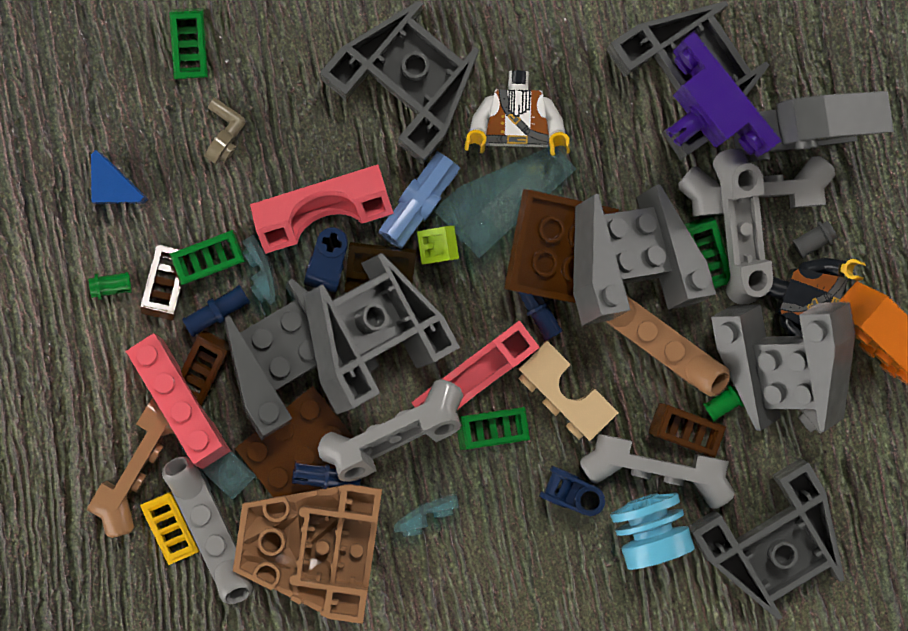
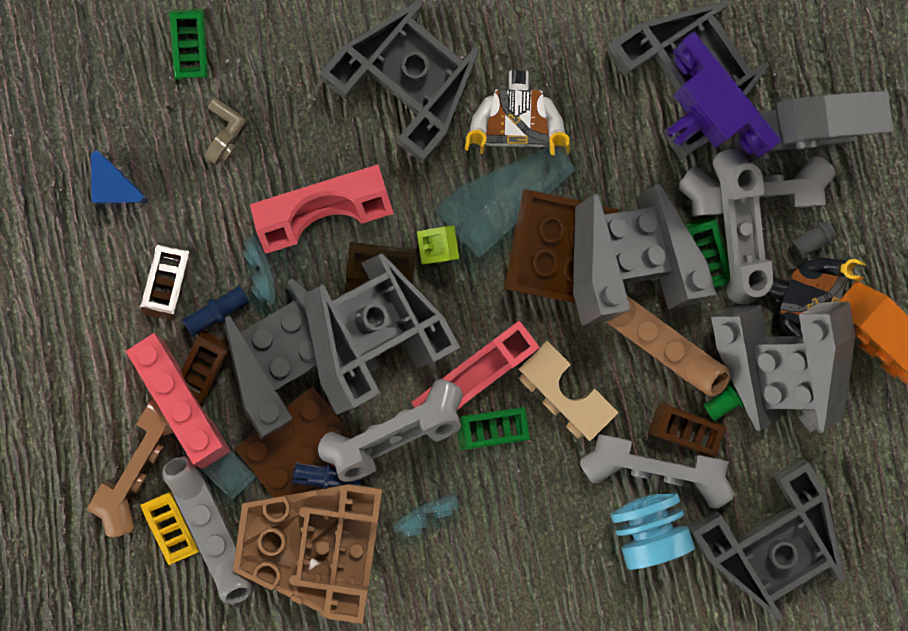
green pin [88,271,132,300] -> none
green slope [170,230,247,285] -> none
dark blue piece [304,227,348,294] -> none
medium blue piece [378,151,460,249] -> none
dark blue axle [518,292,563,341] -> none
dark blue piece [539,465,605,516] -> none

